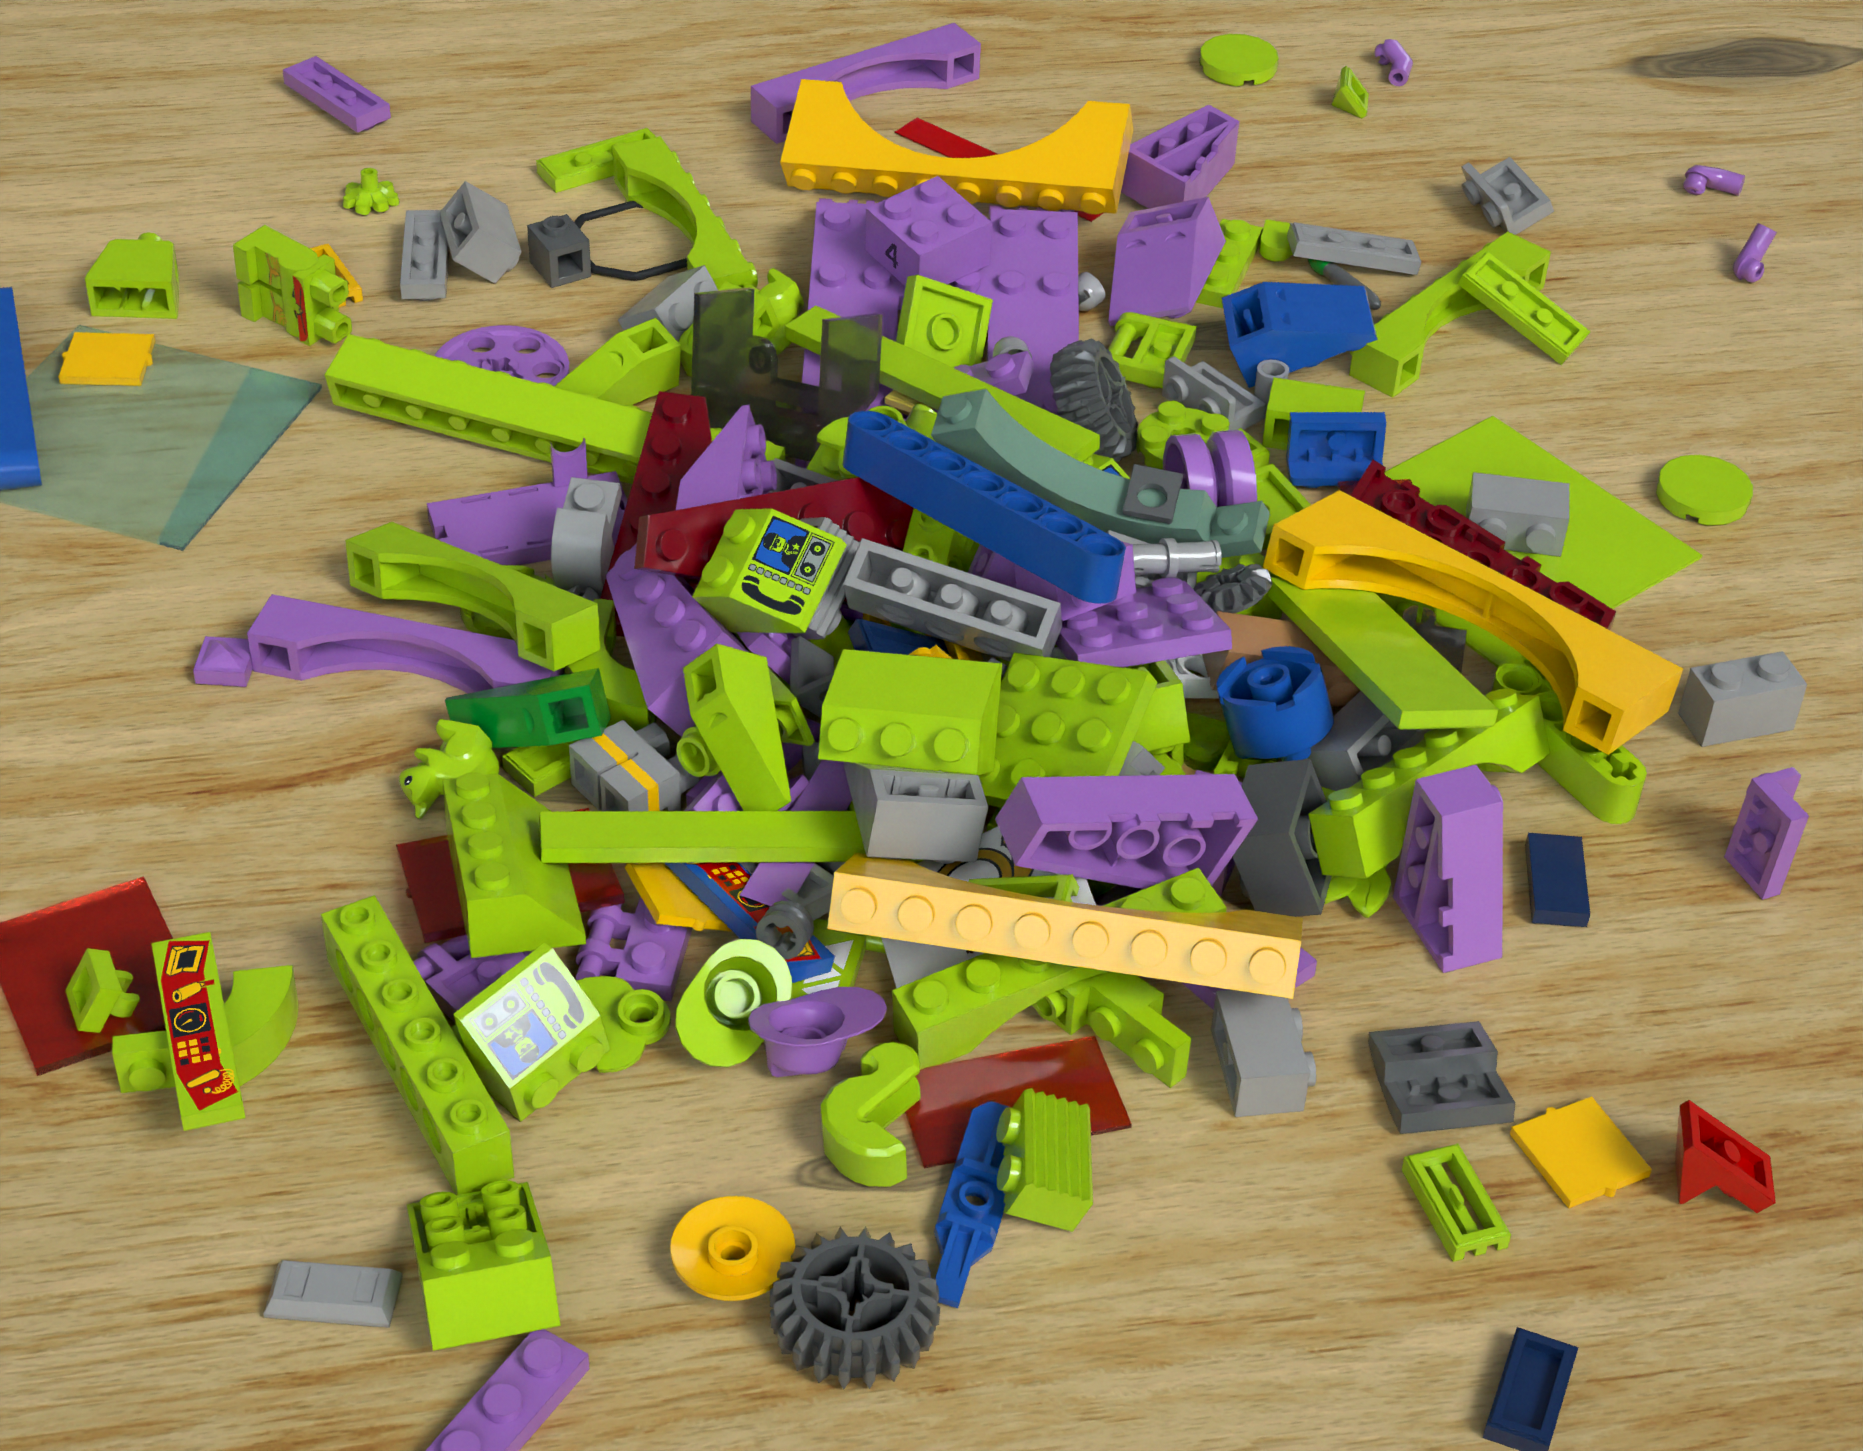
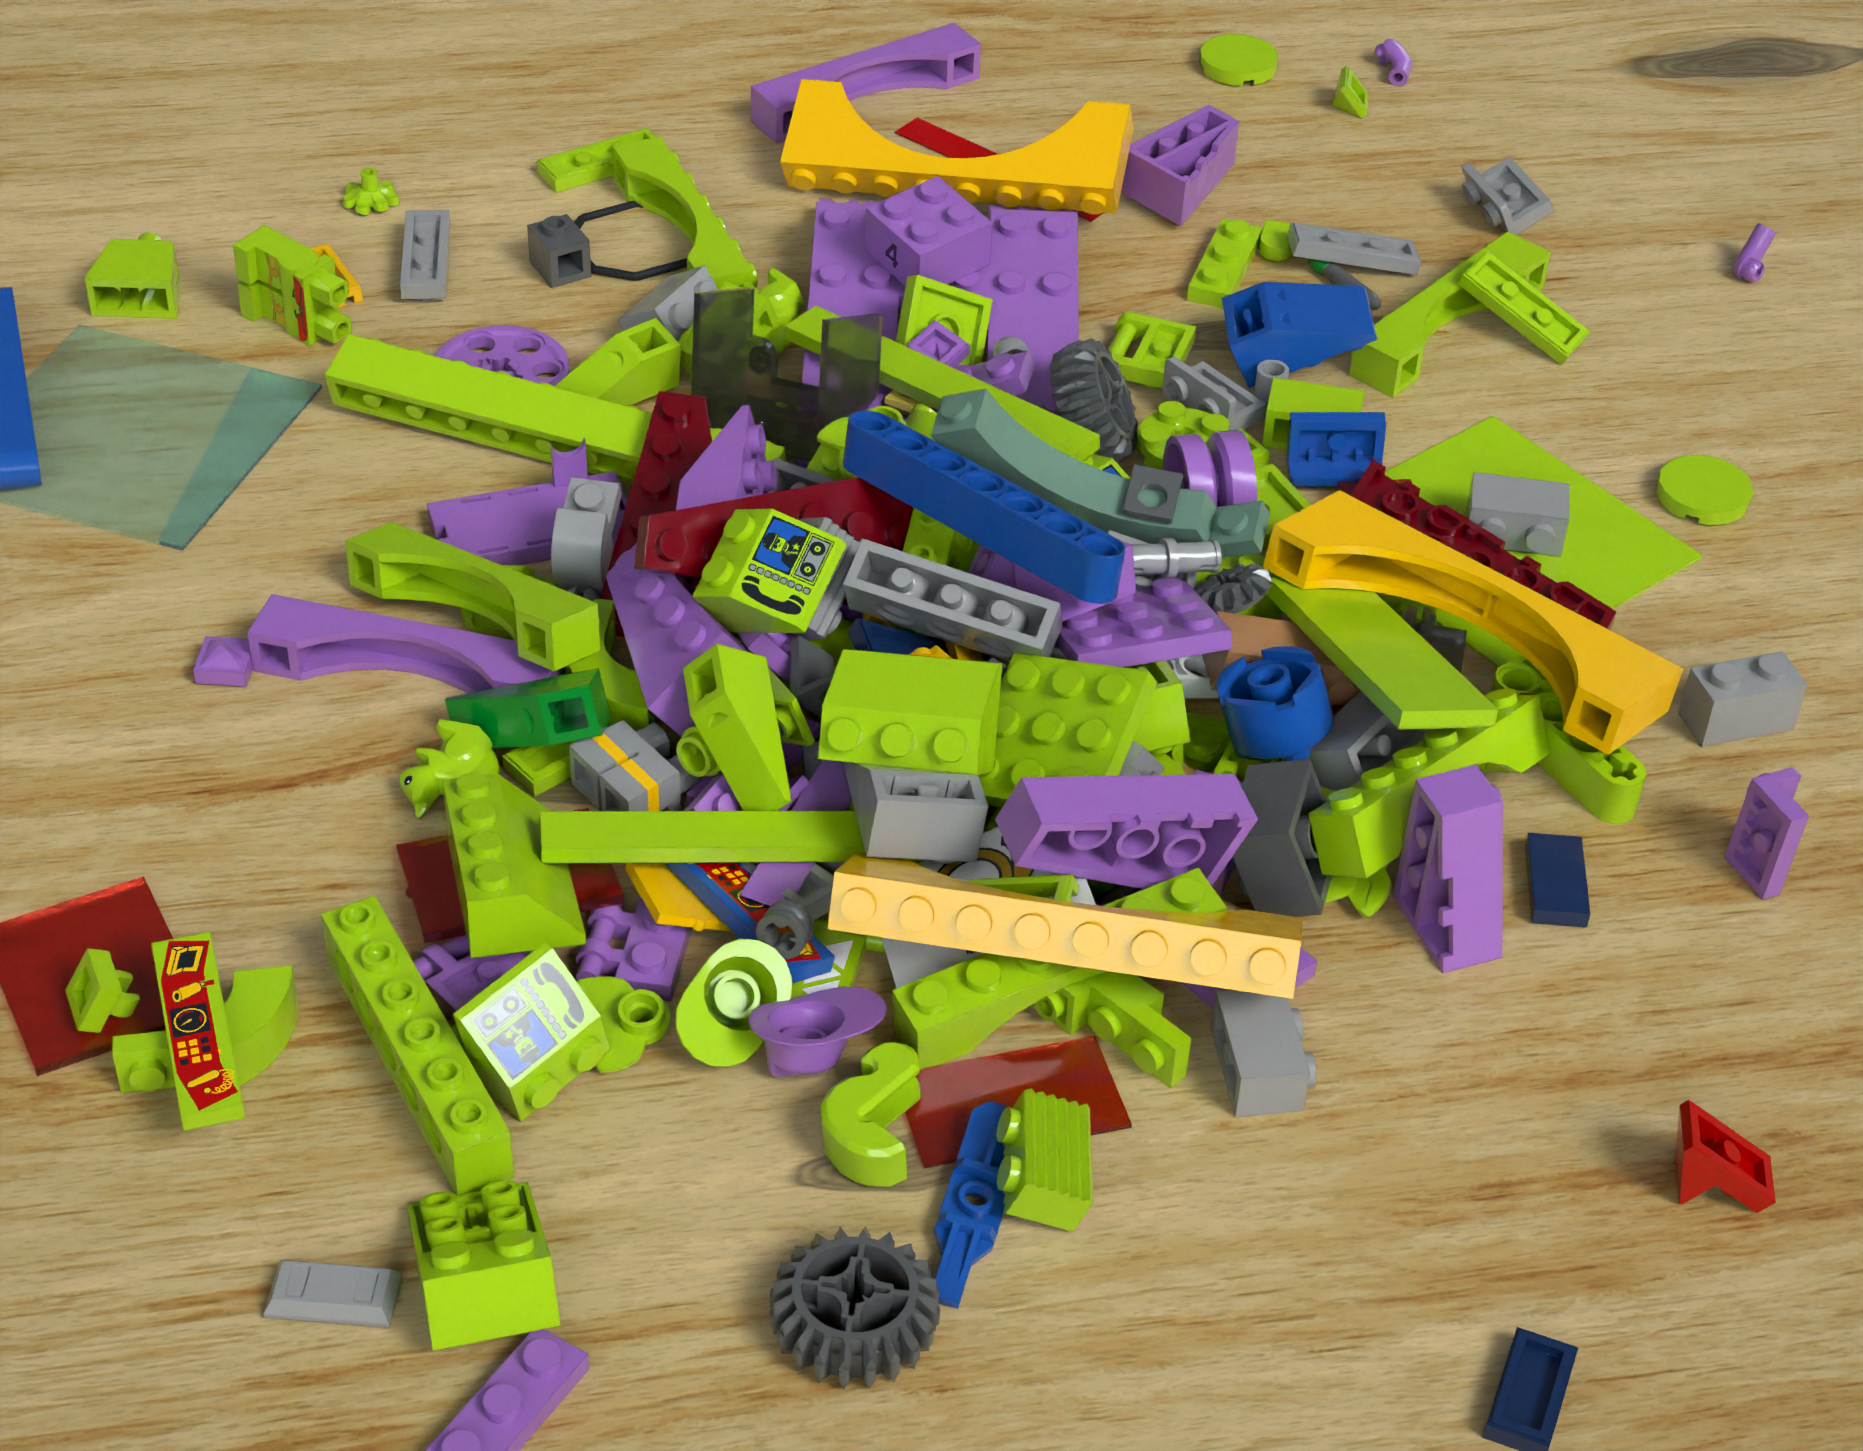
yellow piece [58,332,156,386] -> none
medium lavender plate [283,56,391,133] -> none
light grey brick [440,181,522,284] -> none
yellow dish [670,1196,795,1301] -> none
light grey hinge [1078,272,1105,311] -> none
medium lavender slope [1108,197,1226,326] -> none
dark grey slope [1368,1021,1515,1134] -> none
lime tile [1401,1144,1511,1262] -> none
yellow piece [1510,1096,1652,1209] -> none
medium lavender arm [1683,165,1745,196] -> none
none -> medium lavender tile [906,320,970,368]

